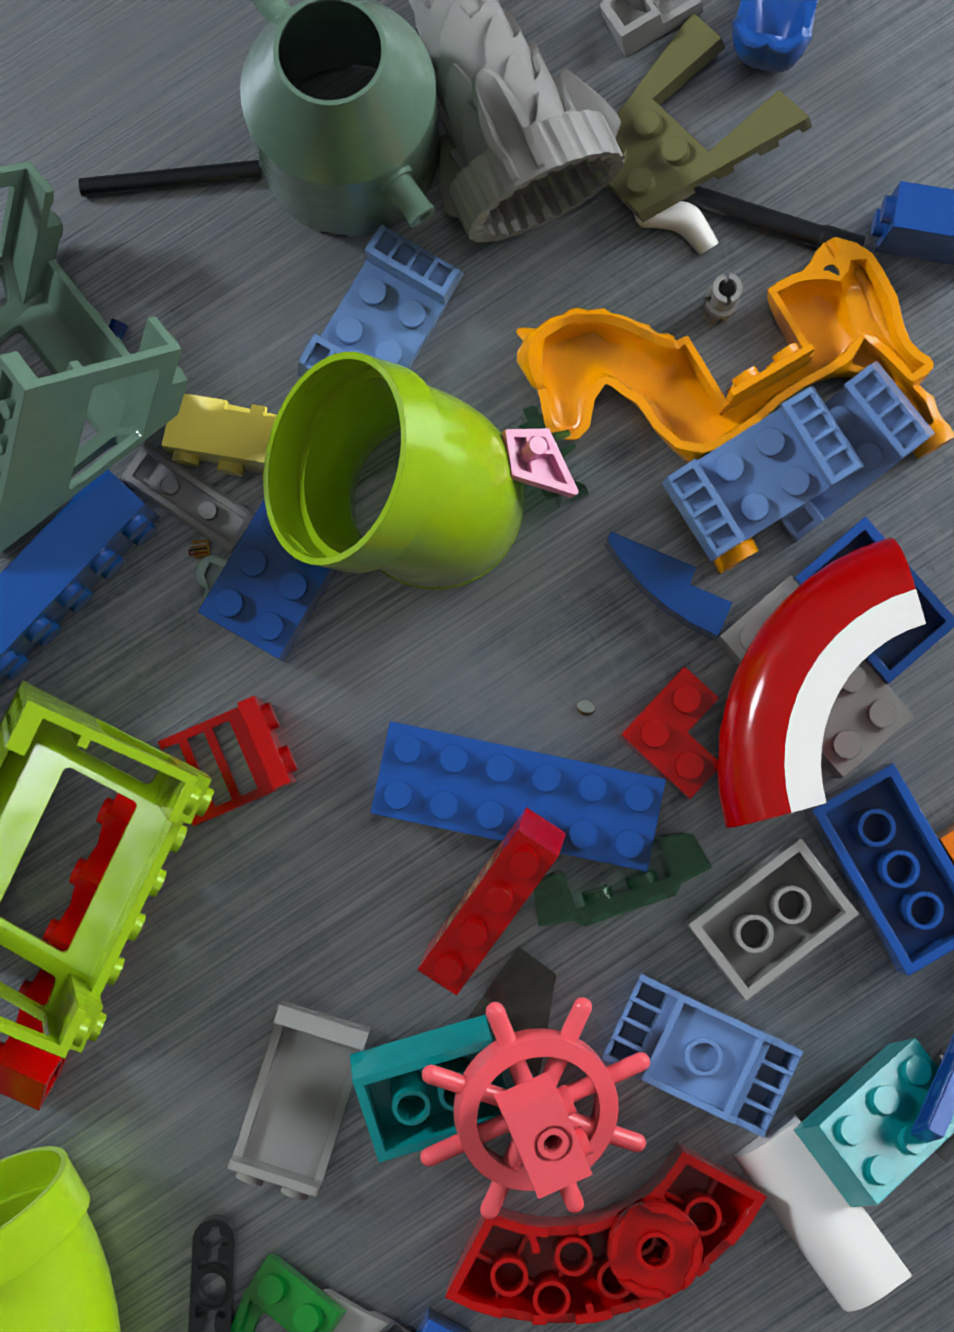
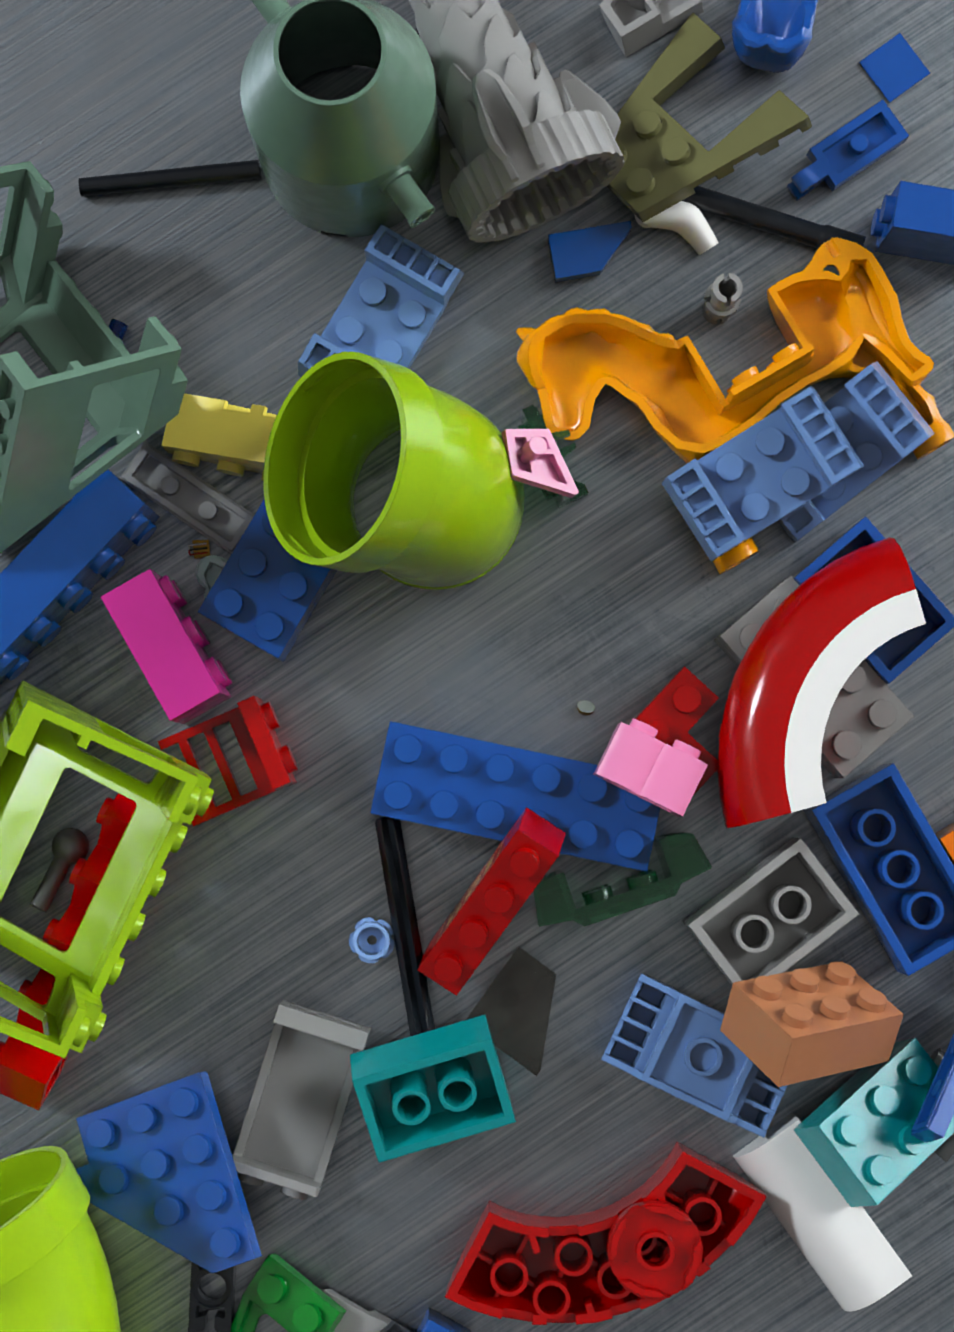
coral piece [420,997,650,1219] -> none
blue slope [604,532,733,640] -> none
none -> dark grey bar [30,828,89,913]
none -> blue wing [76,1071,262,1274]
none -> dark pink brick [101,569,232,724]
none -> light blue plate [349,917,395,963]
none -> black axle [375,817,435,1036]
none -> blue tile [548,220,632,283]
none -> bright pink brick [593,718,708,817]
none -> nougat brick [720,961,904,1087]
none -> blue plate [787,100,909,201]
none -> blue sticker [859,33,930,103]

